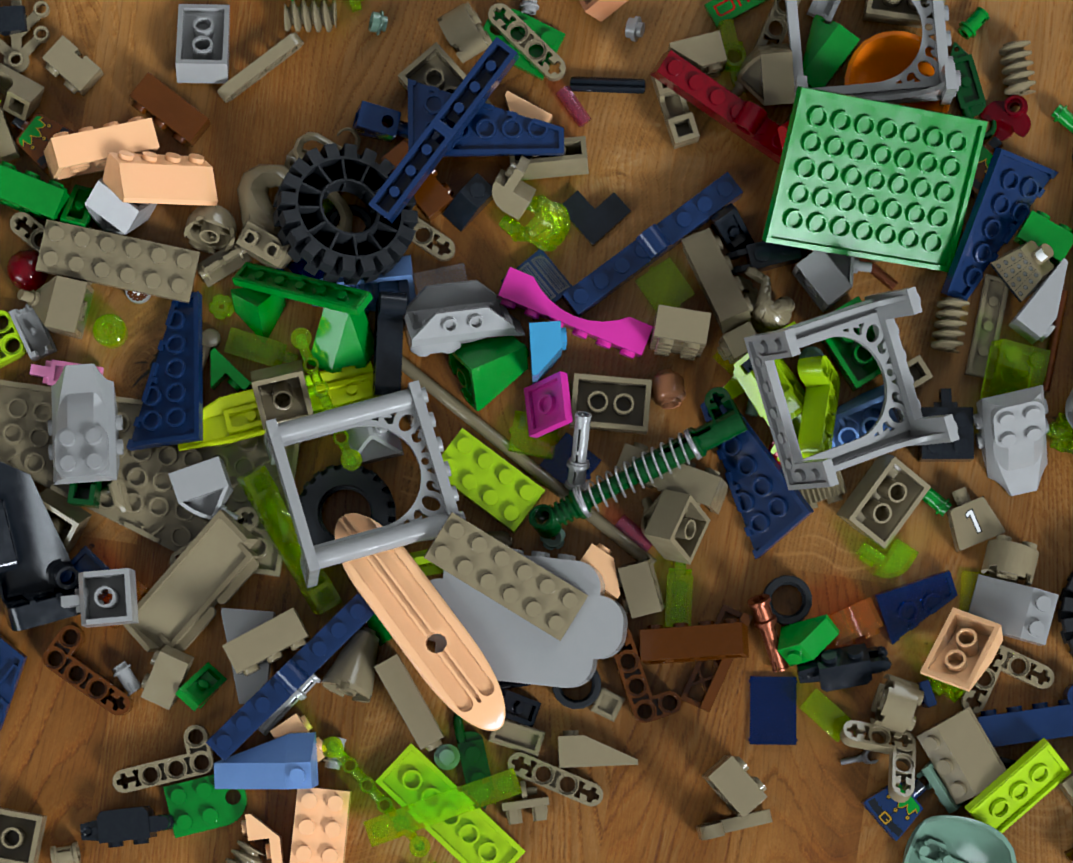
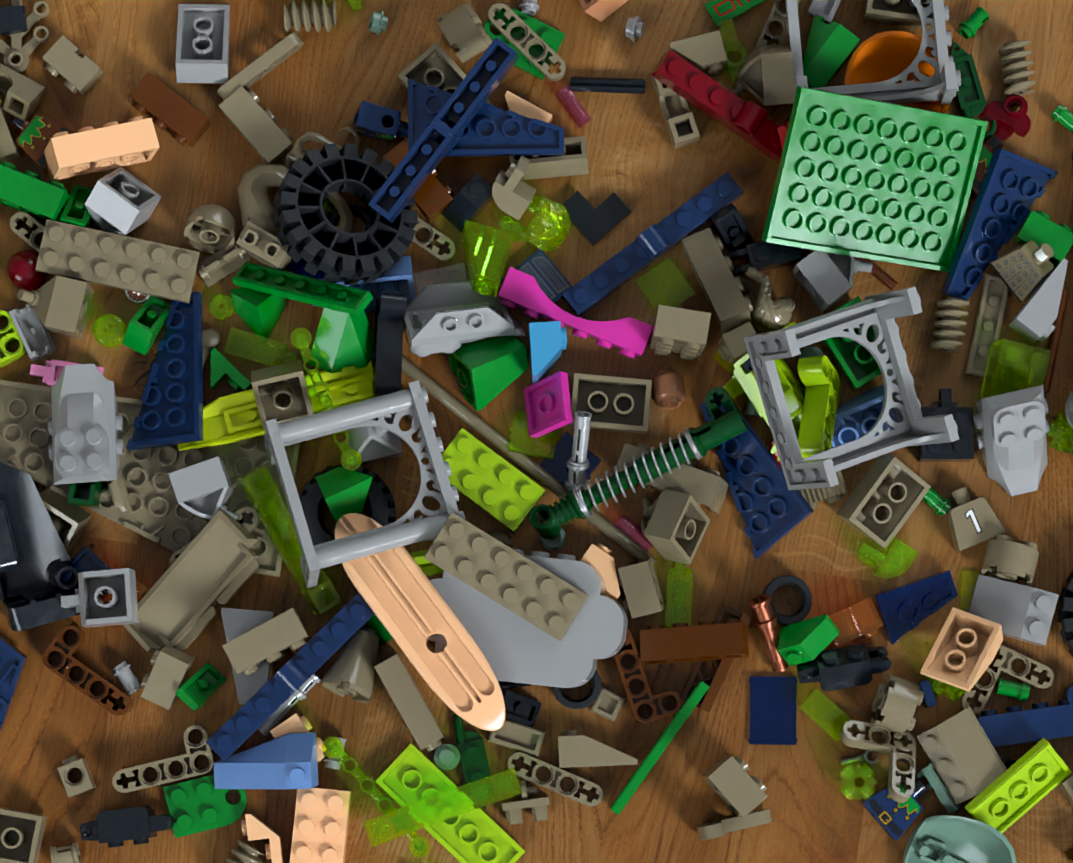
light nougat slope [102,150,218,206] -> none
dark tan brick [907,355,933,388] -> none
none -> dark tan brick [57,755,96,798]
none -> green slope [122,295,171,355]
none -> dark tan brick [218,86,294,164]
none -> green slope [316,466,373,523]
none -> clear neon green slope [462,220,515,297]
none -> green tile [610,680,710,815]
none -> clear neon green brick [837,763,877,801]
none -> green pin [996,678,1031,702]

